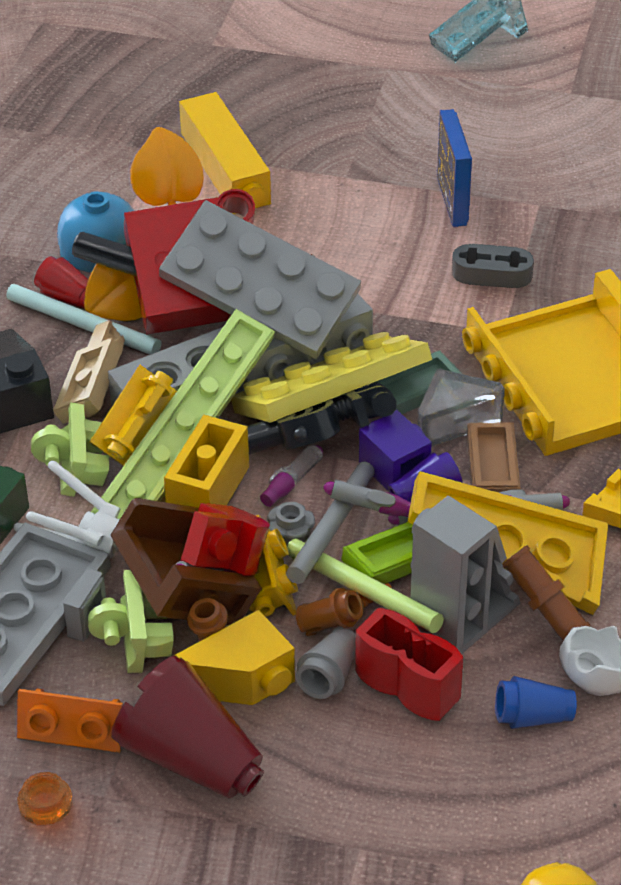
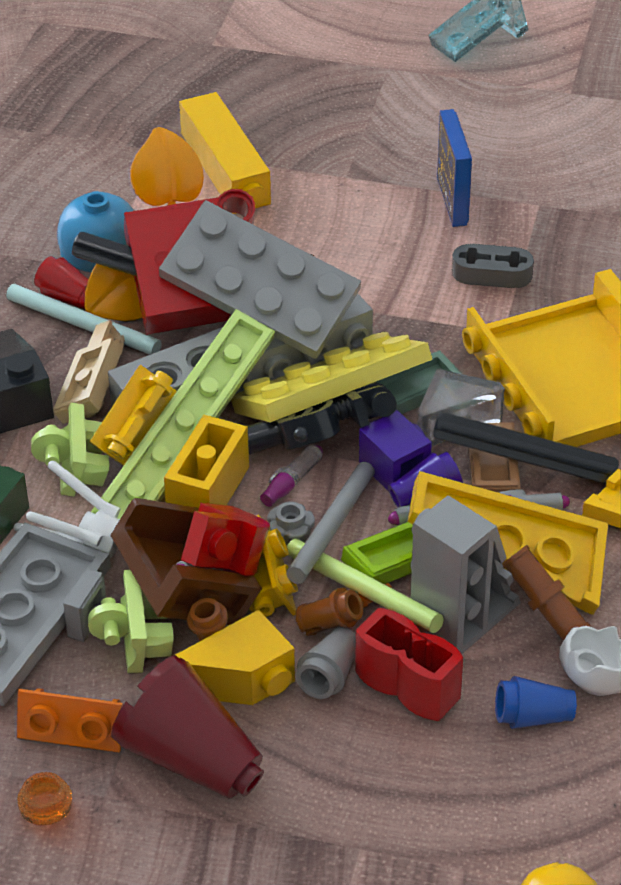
light grey piece [323,479,411,517] -> none
none -> black axle [433,412,619,484]

